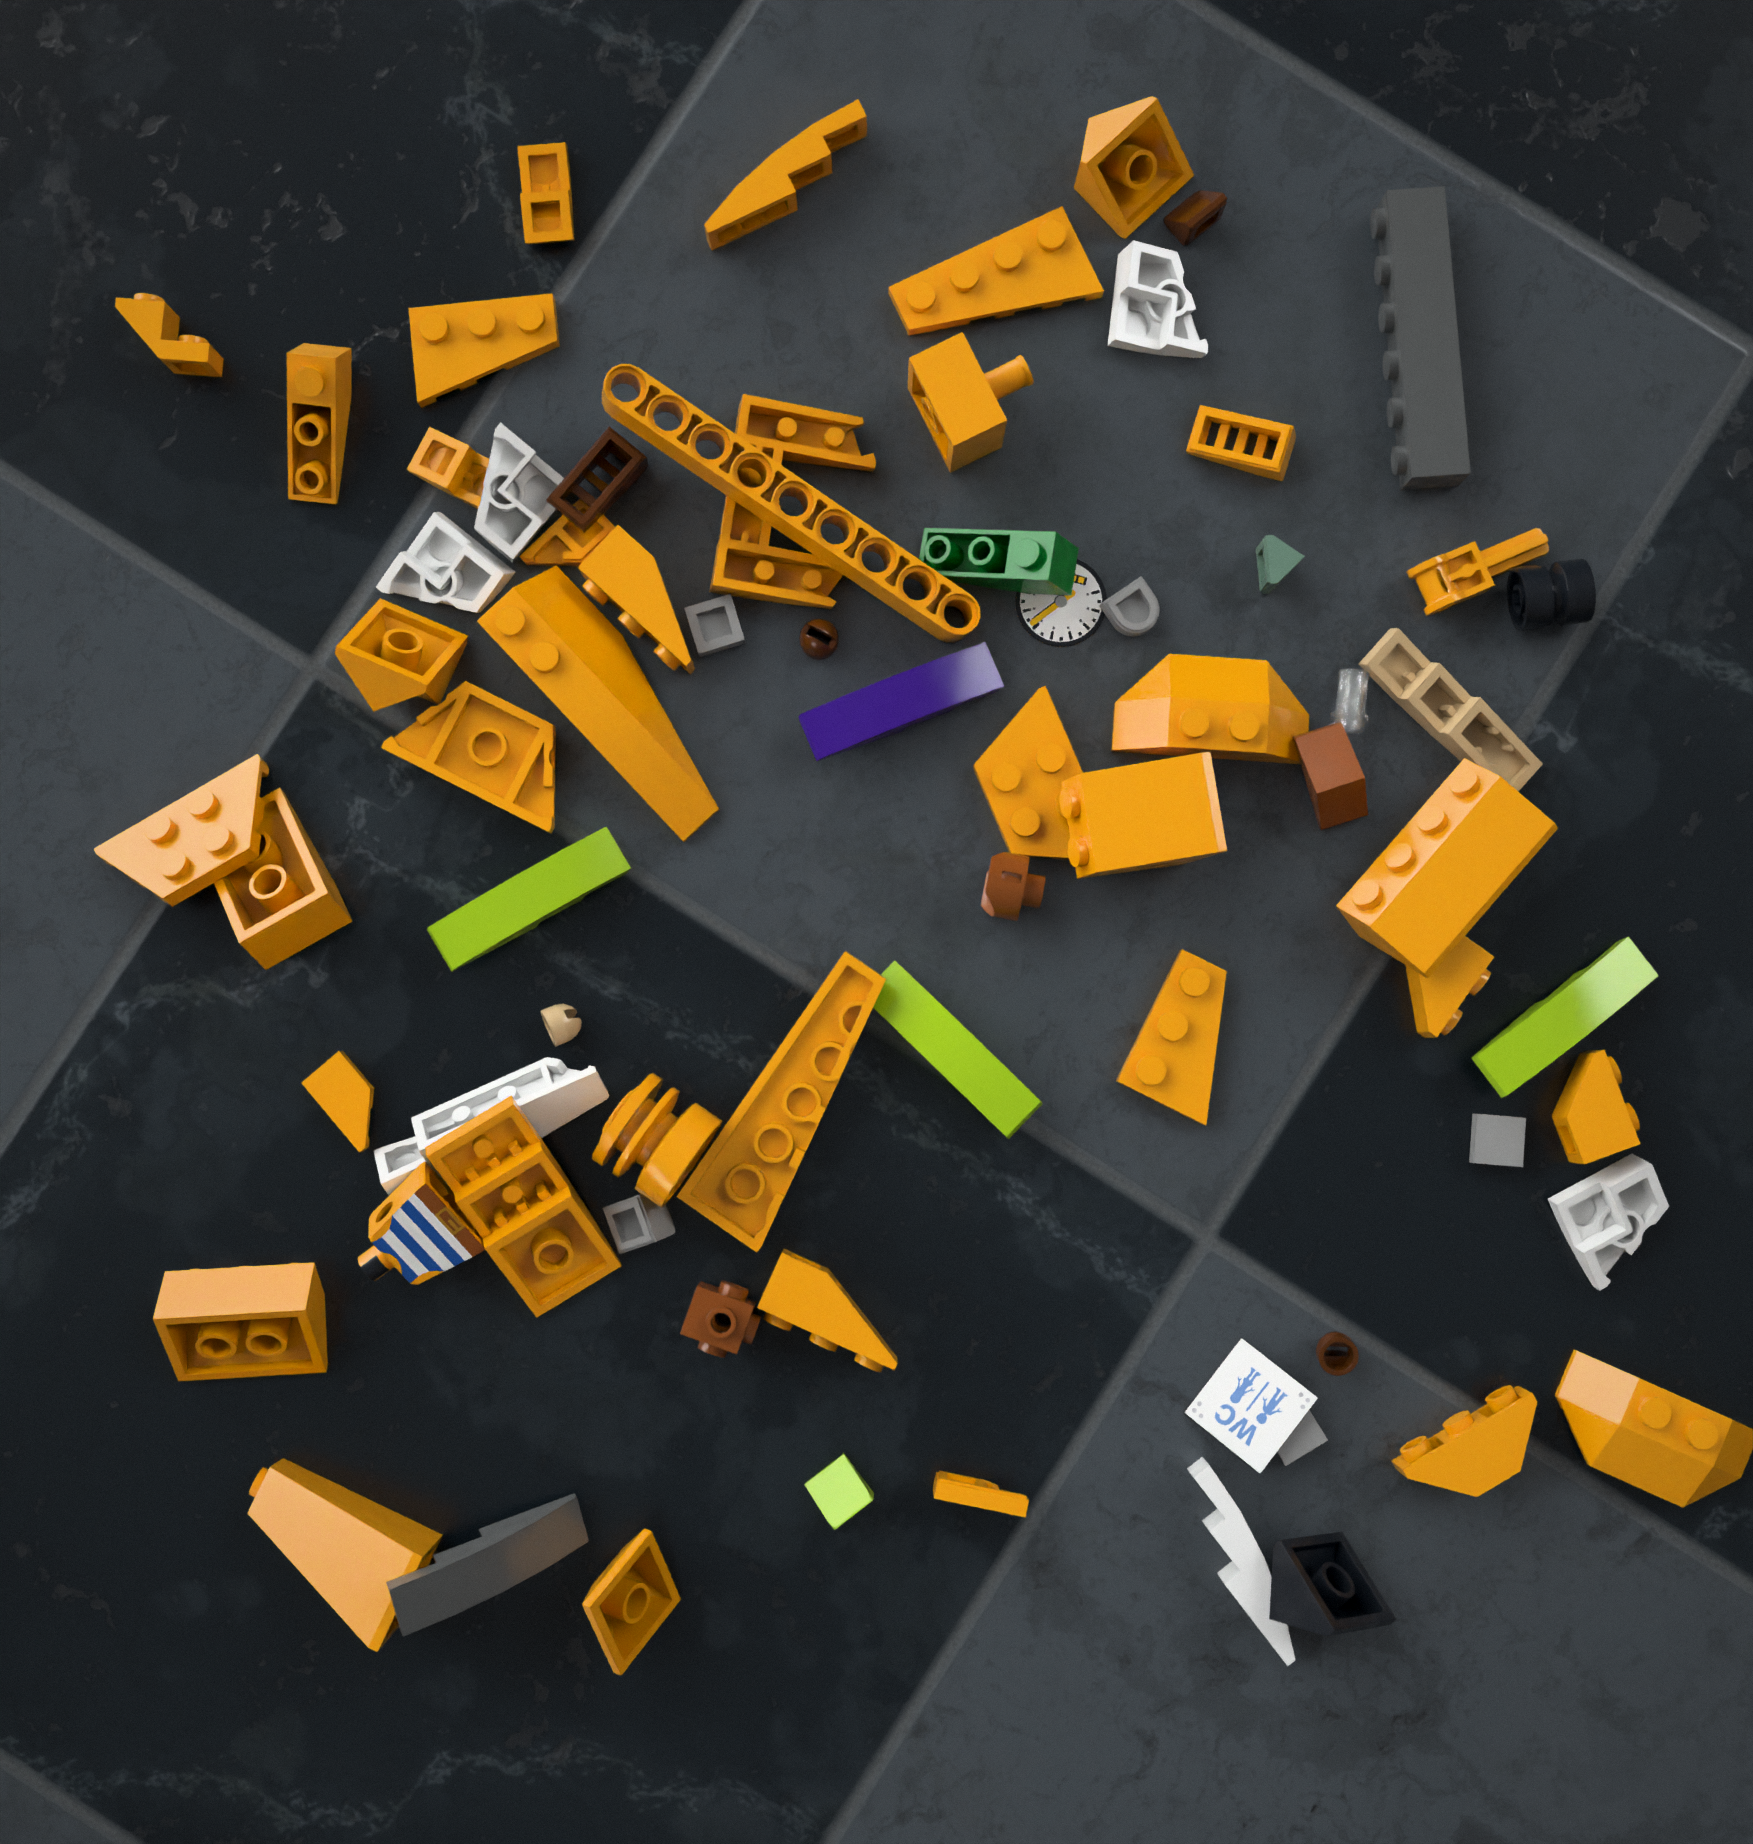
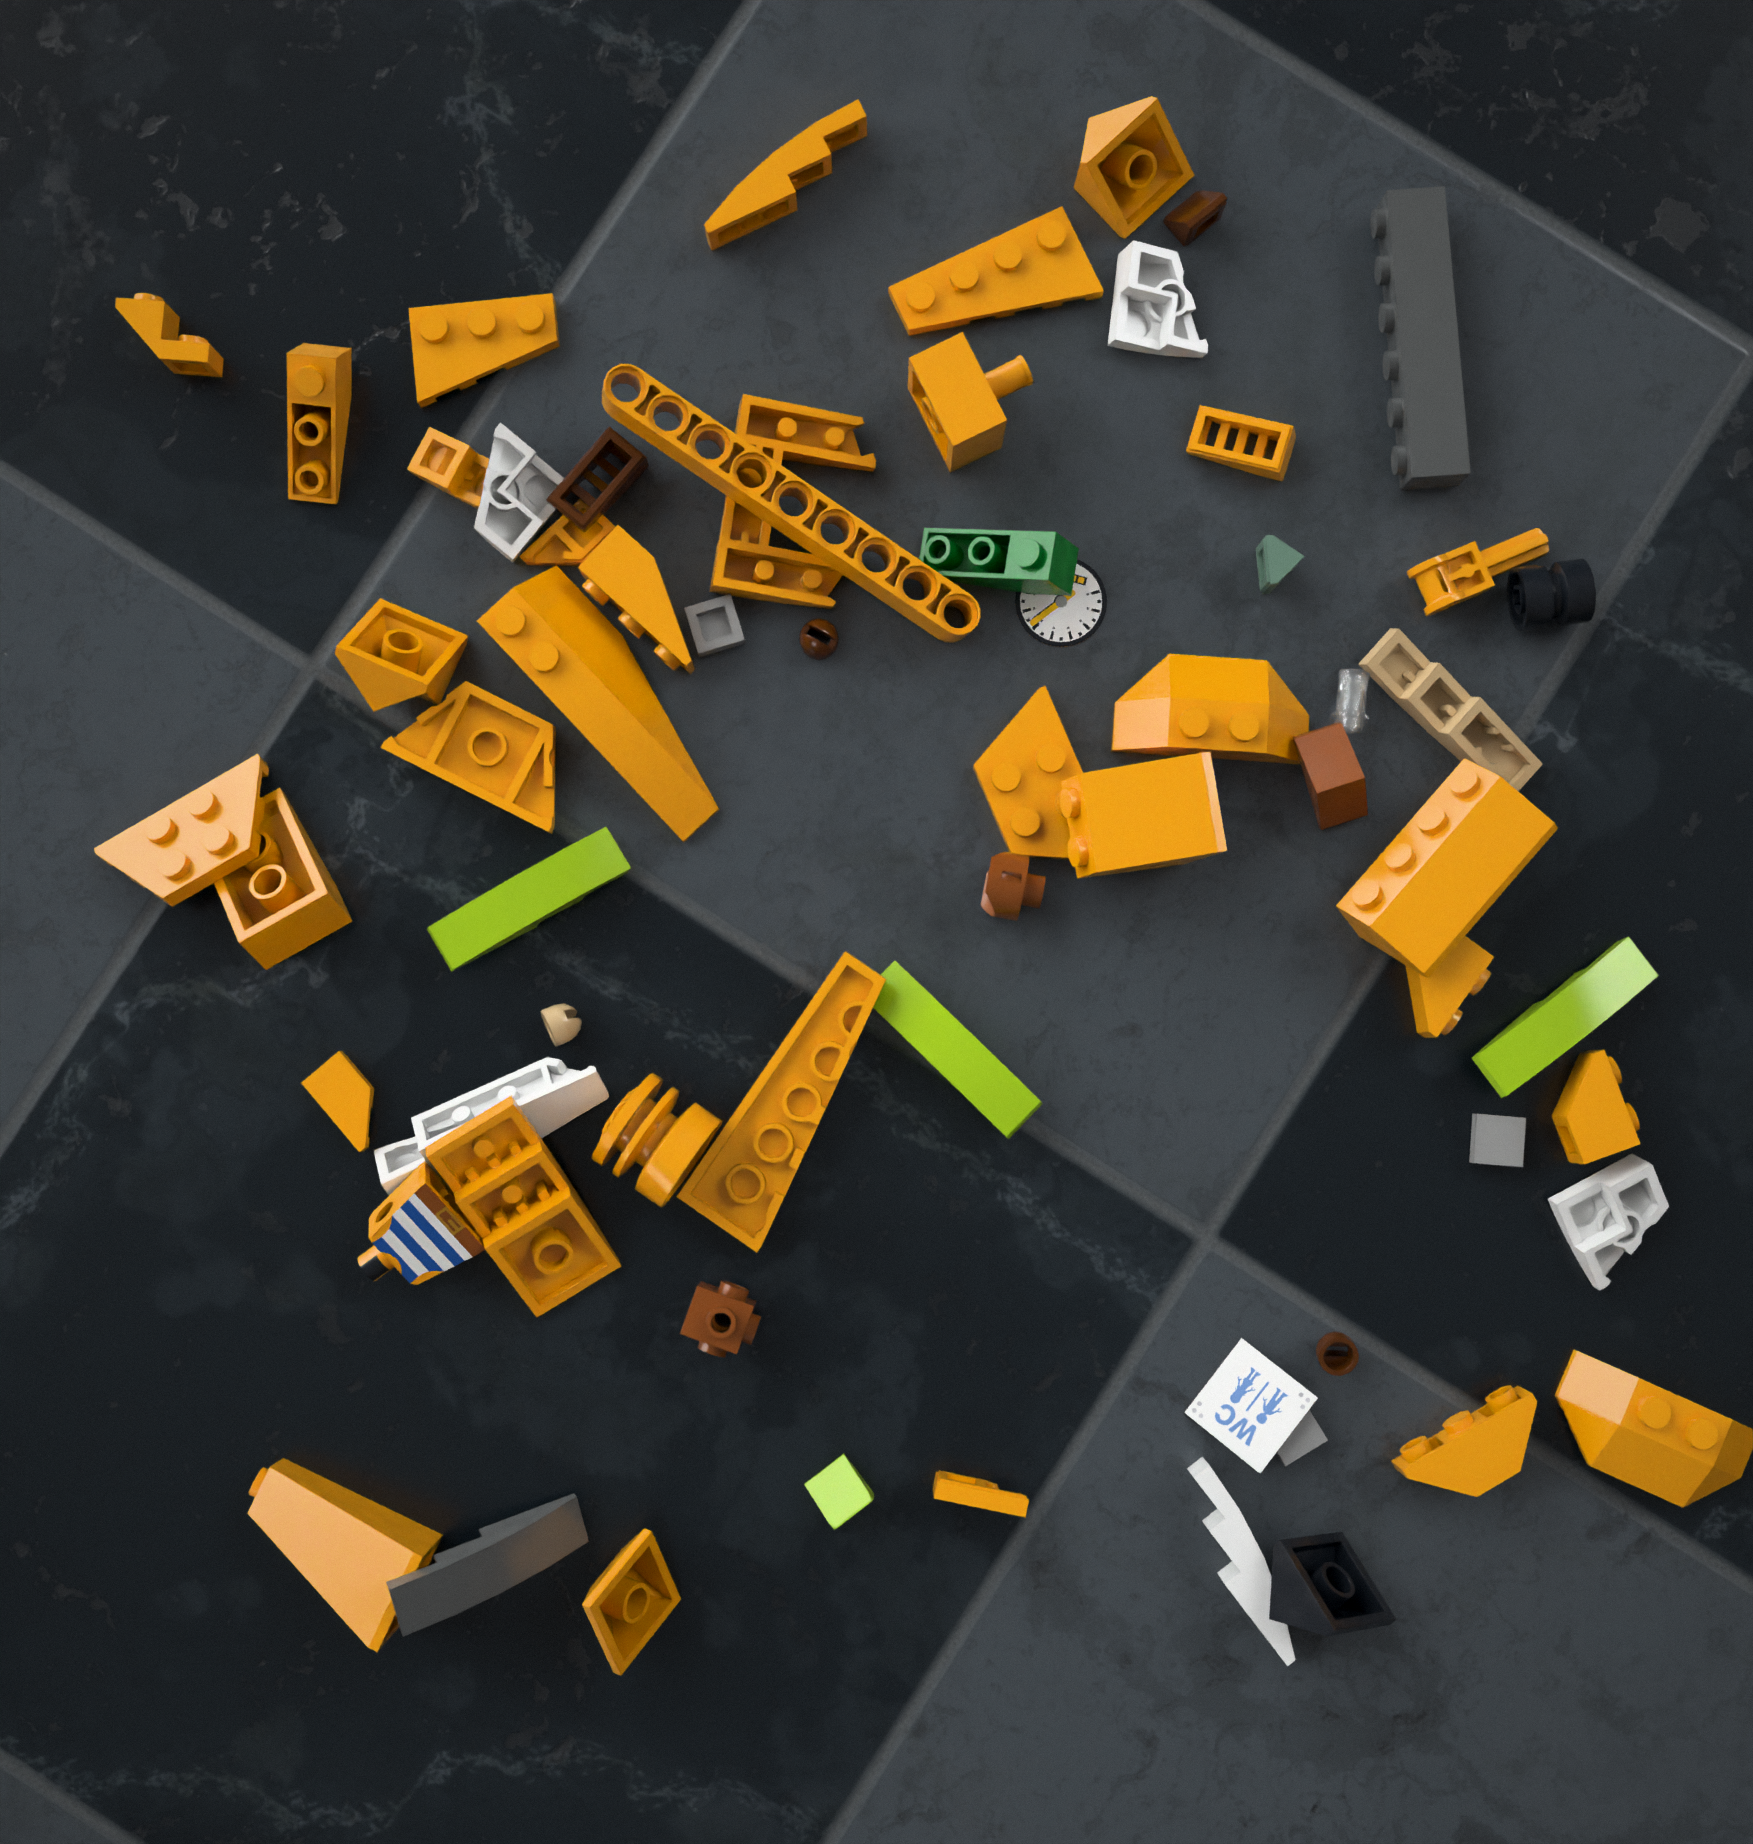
light orange slope [153,1263,328,1381] -> none
white slope [376,512,516,613] -> none
light orange slope [517,142,574,244] -> none
light grey slope [603,1194,675,1254] -> none
light orange slope [757,1248,898,1372] -> none
dark purple slope [798,642,1004,761] -> none
light grey tile [1099,576,1160,637] -> none
light orange wing [1116,949,1227,1125] -> none

